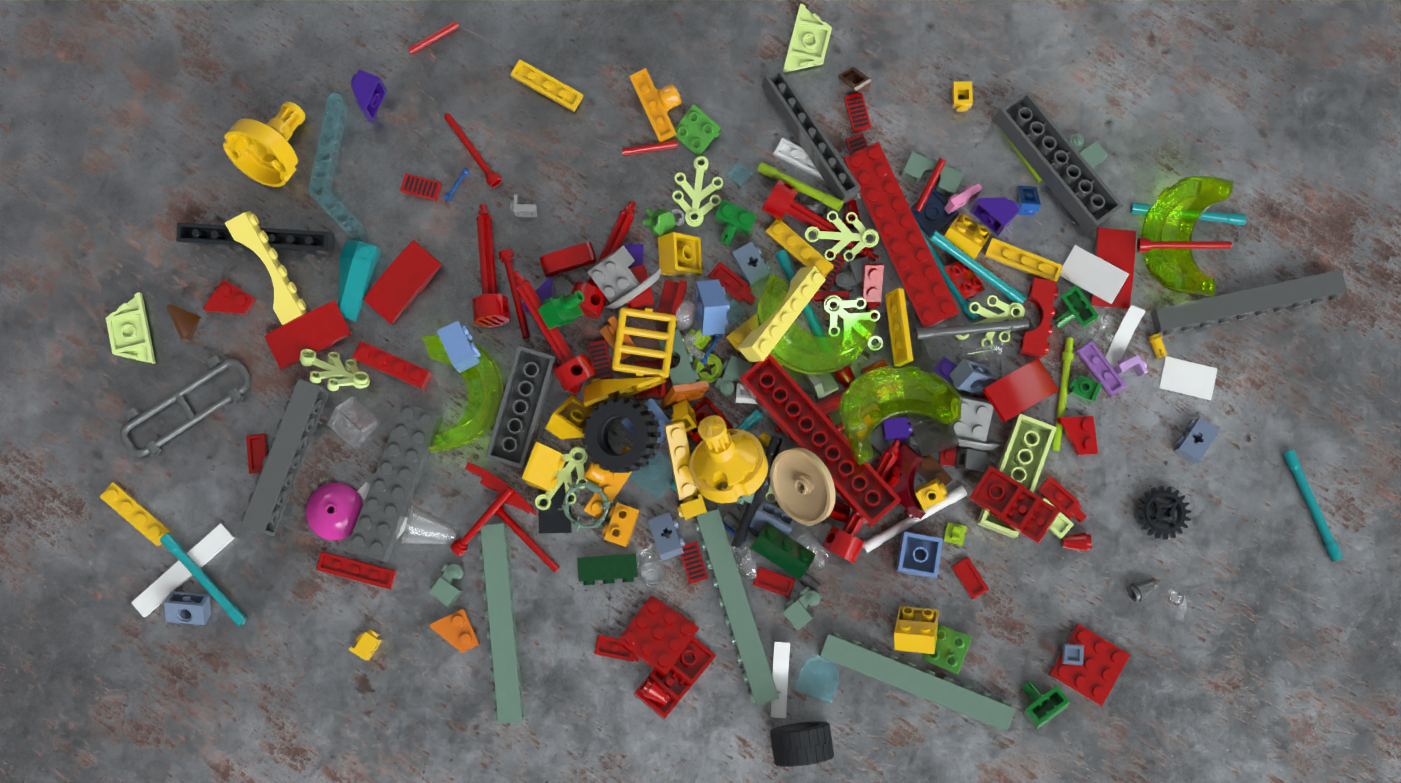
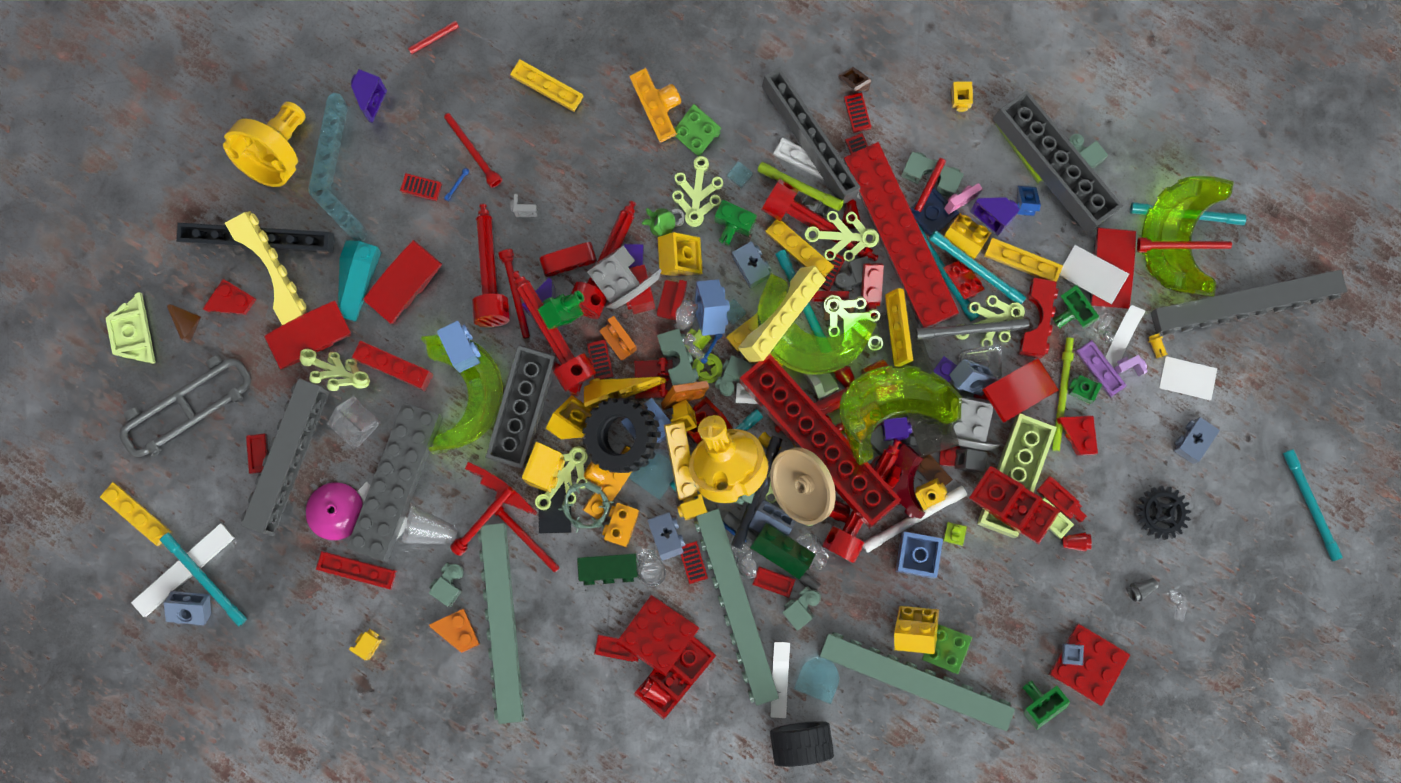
yellow bar [612,307,677,378] -> none
red bar [622,140,678,156] -> none
red hinge [708,262,756,306] -> none
yellowish green wing [783,3,832,72] -> none
red tile [951,556,989,600] -> none

